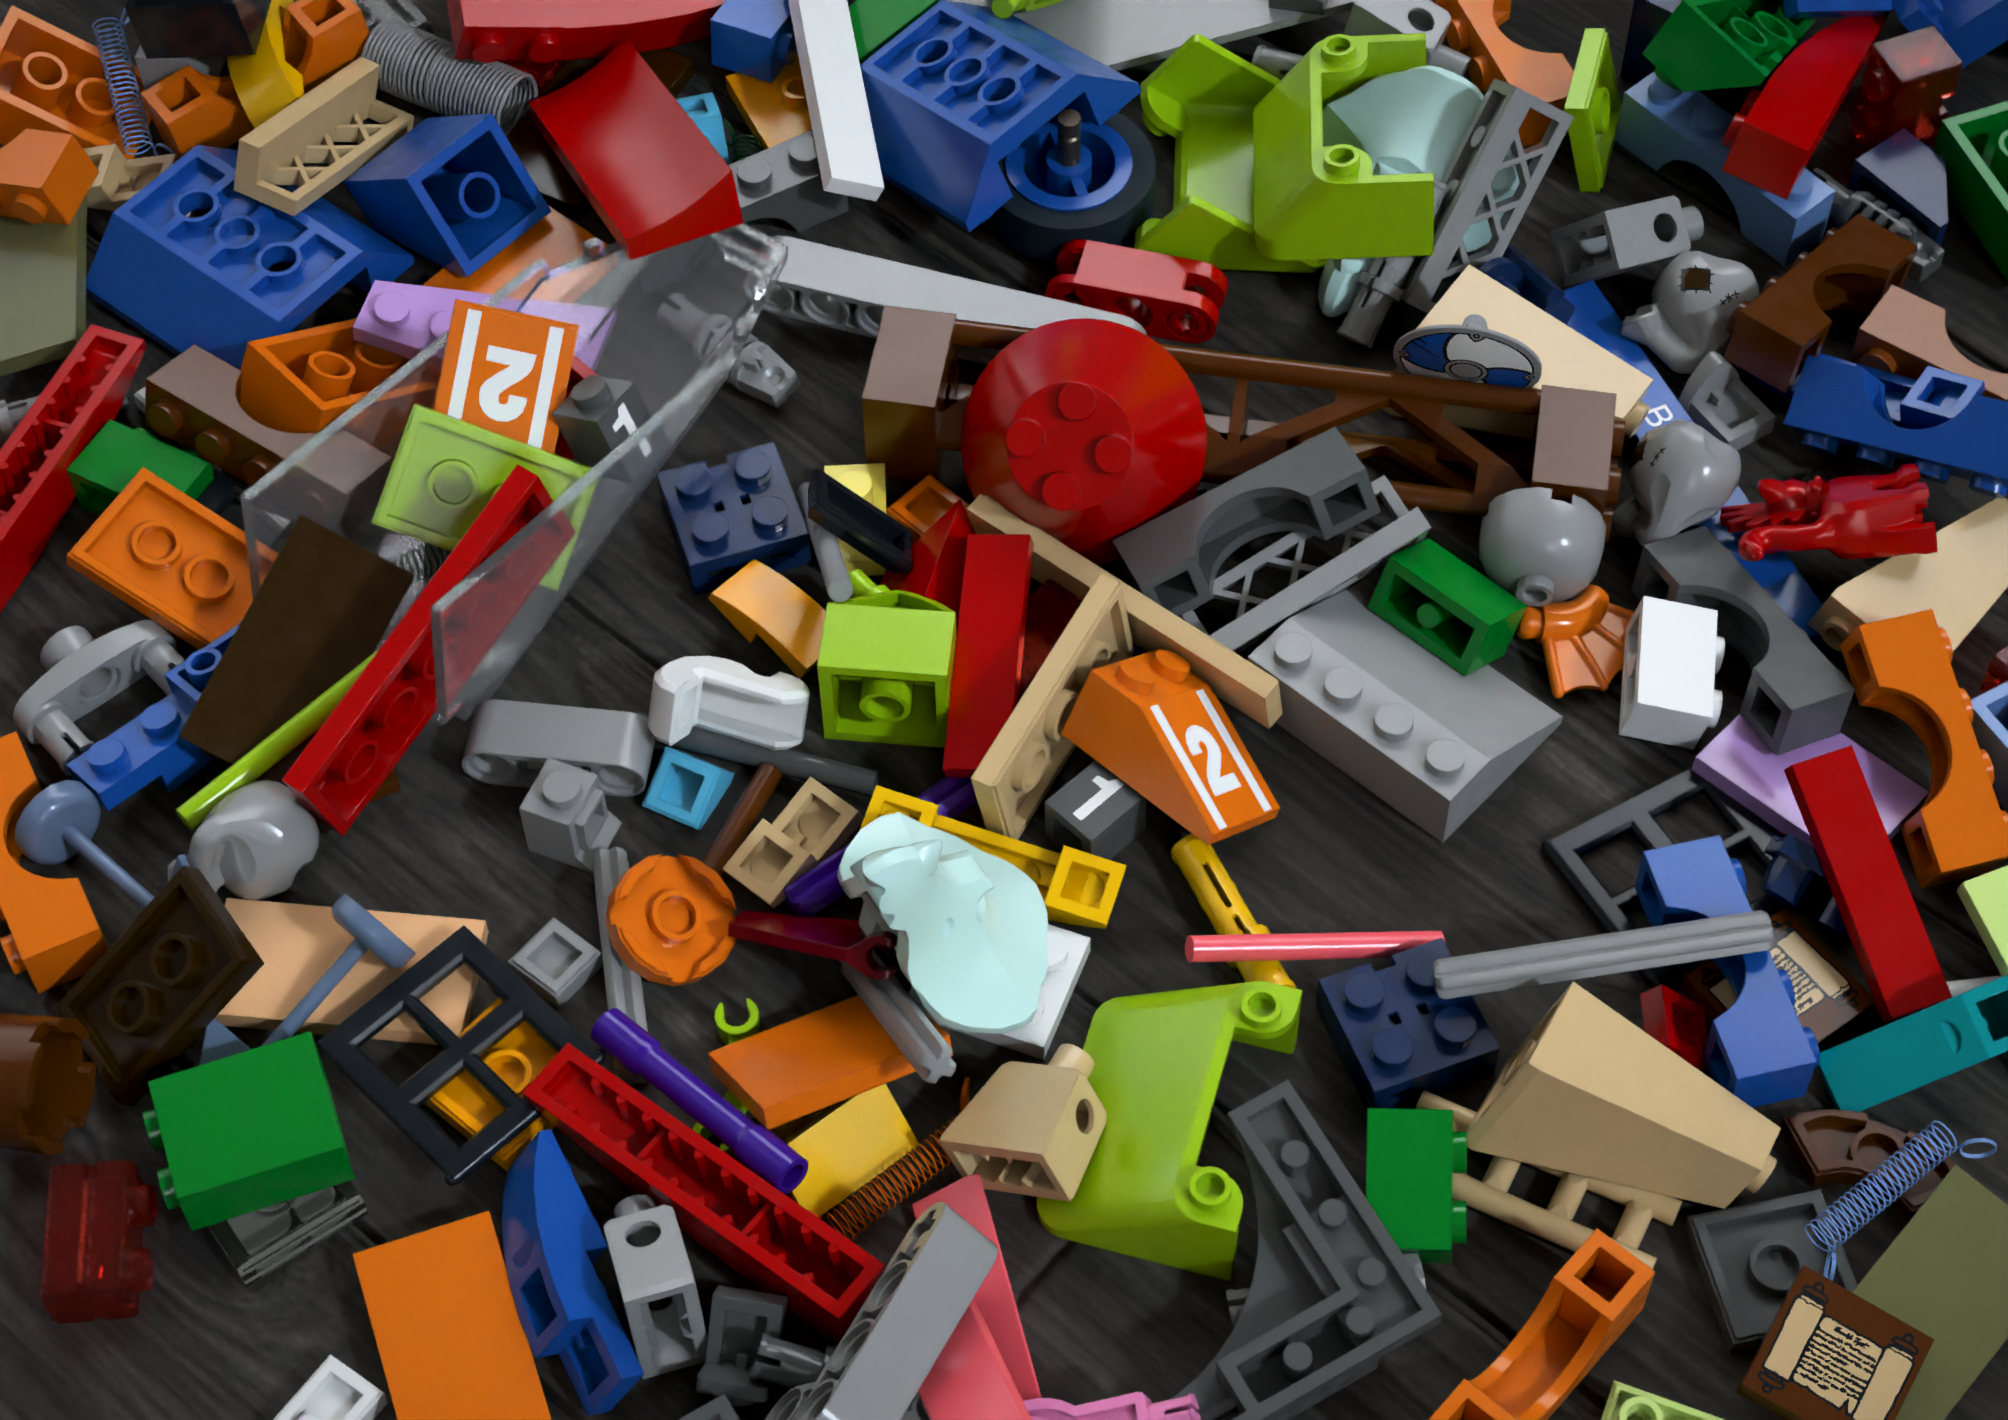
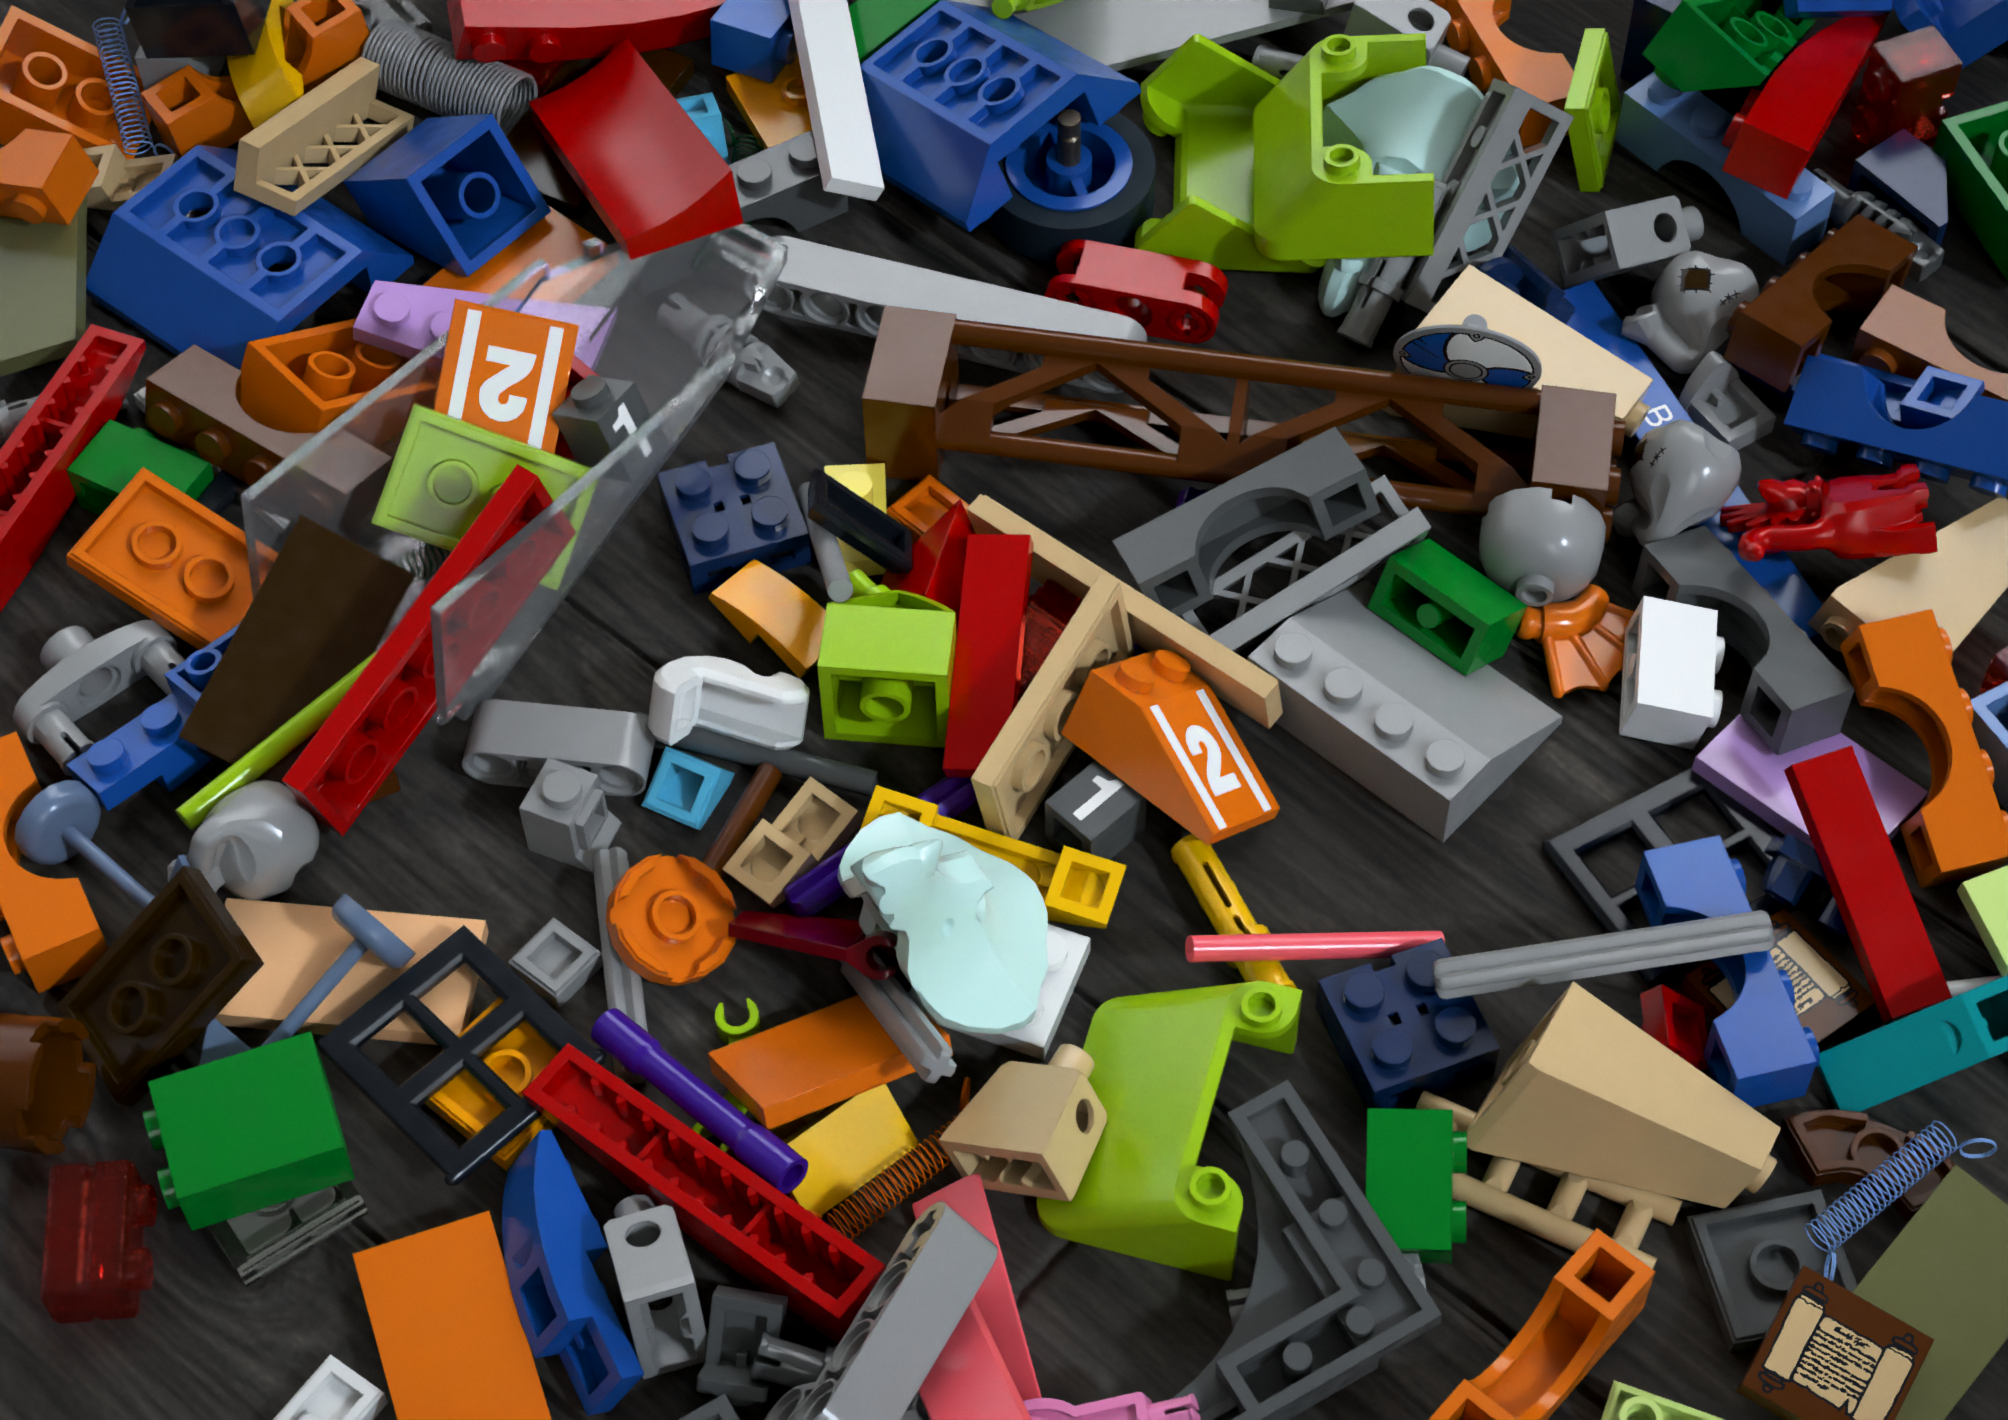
red cone [961,318,1207,565] -> none

